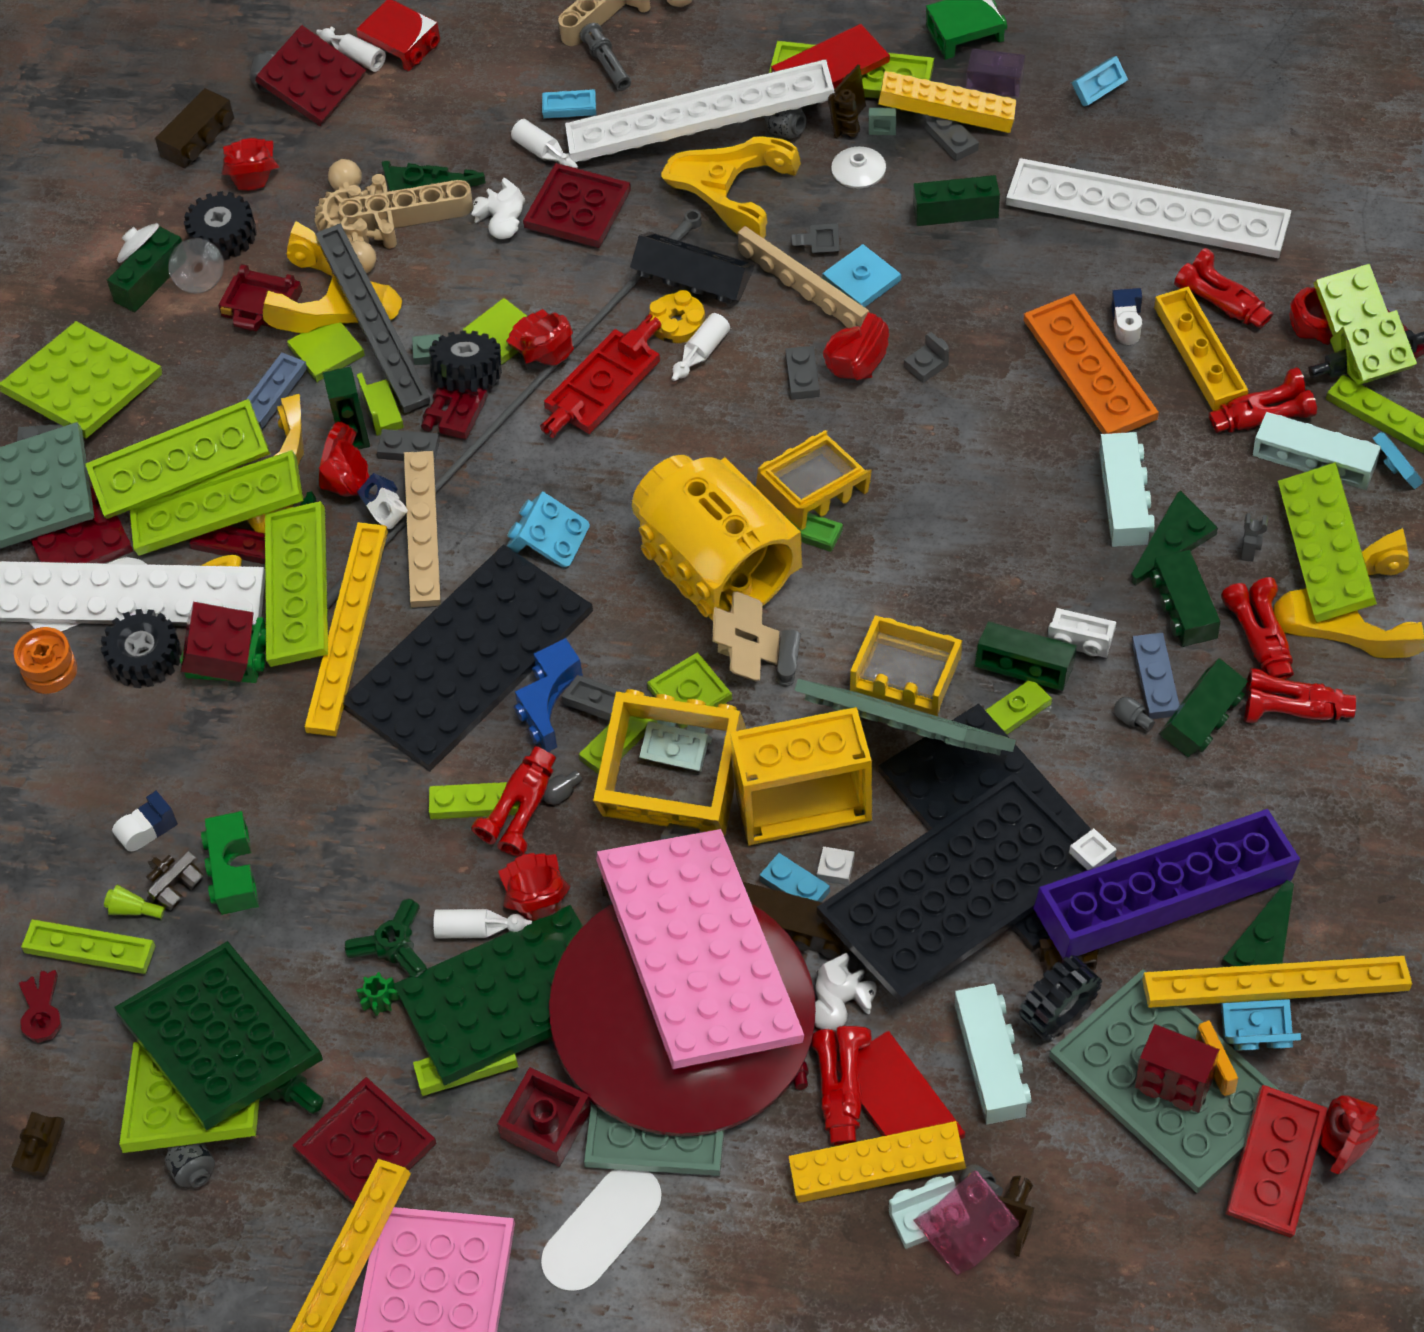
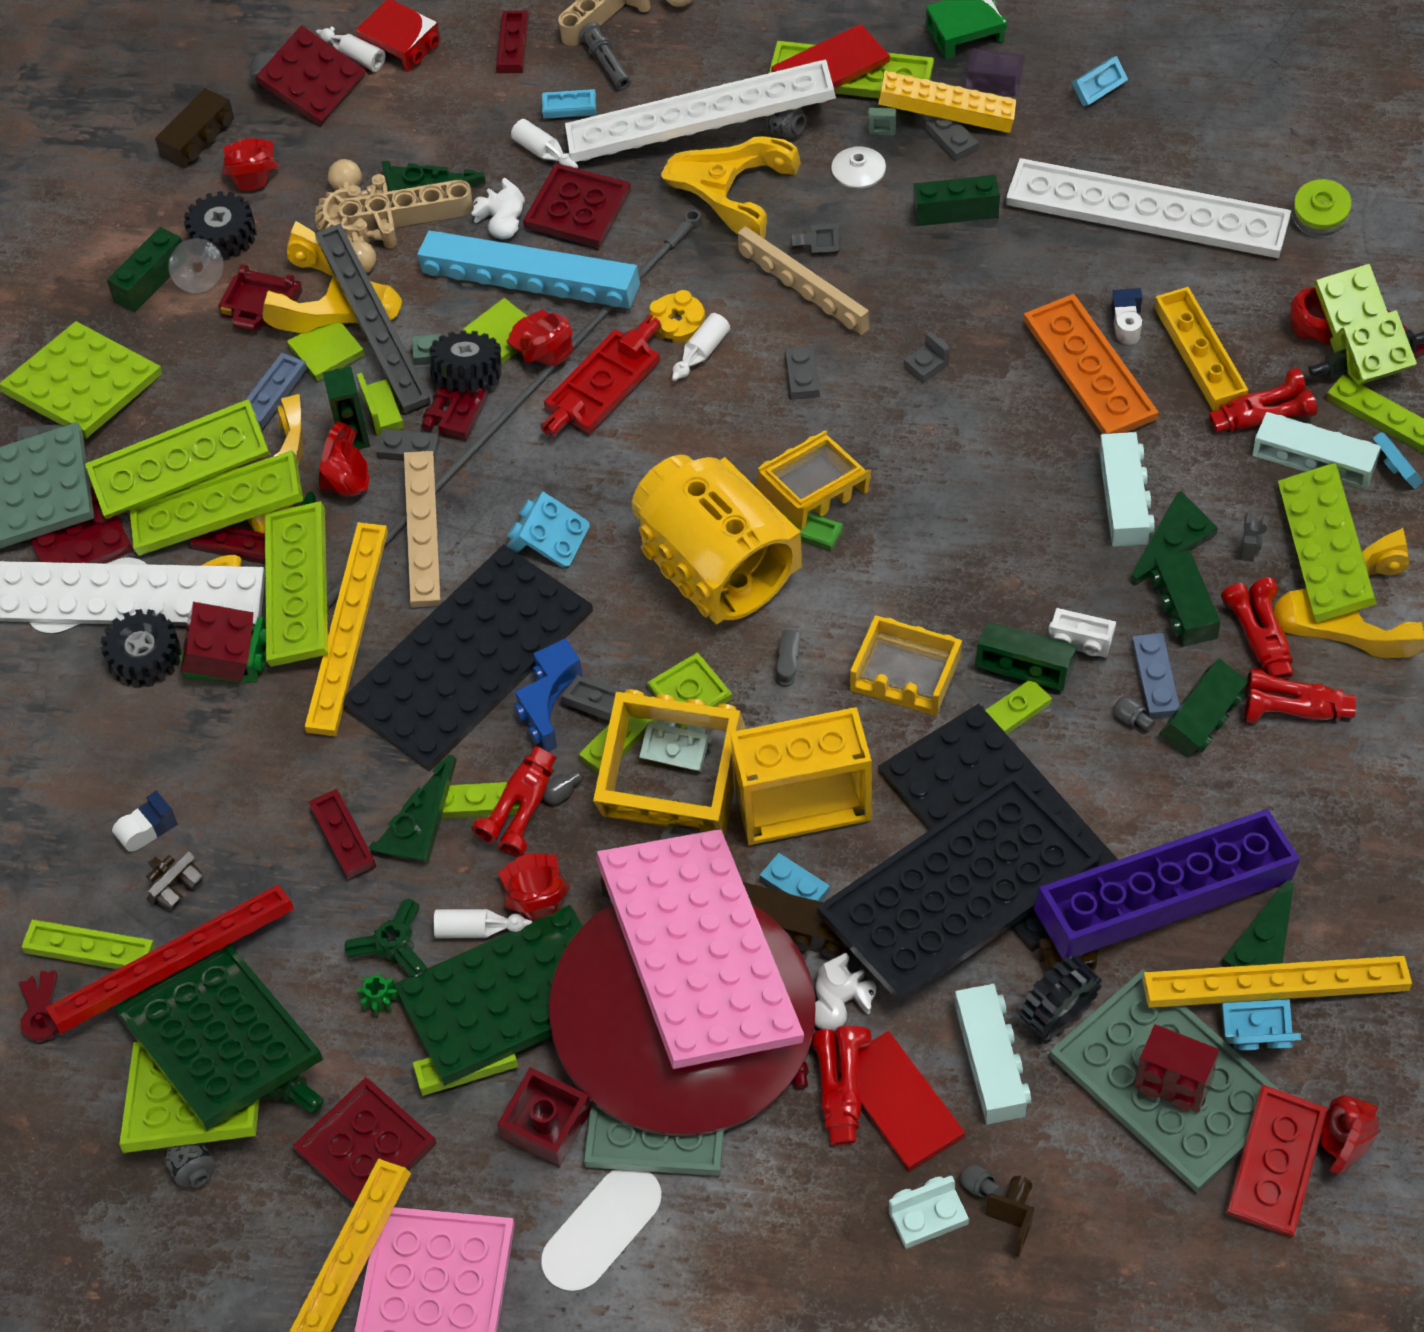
dark brown hips [11,1112,65,1177] -> none
orange wheel [14,627,77,694] -> none
lime cone [104,884,165,919] -> none
white dish [117,223,159,263] -> none
green arch [201,811,259,915] -> none
white leg [357,473,408,529] -> none
black slope [630,232,755,303] -> none
tan piece [712,591,779,682] -> none
yellow piece [789,1121,966,1203] -> none
sand green plate [795,679,1016,755] -> none
white plate [817,847,855,885] -> none
medium azure plate [822,244,901,307] -> none
red hair [823,312,889,380] -> none
dark brown hinge [828,64,866,139] -> none
clear pink bracket [913,1171,1019,1275] -> none
white plate [1069,828,1117,870] -> none
red piece [1174,248,1273,329] -> none
light orange tile [1195,1020,1238,1097] -> none
none -> red plate [45,885,294,1034]
none -> dark red plate [308,789,376,879]
none -> dark green wing [369,755,457,864]
none -> medium azure brick [417,230,640,309]
none -> dark red tile [496,11,529,73]
none -> lime piece [1293,179,1351,238]

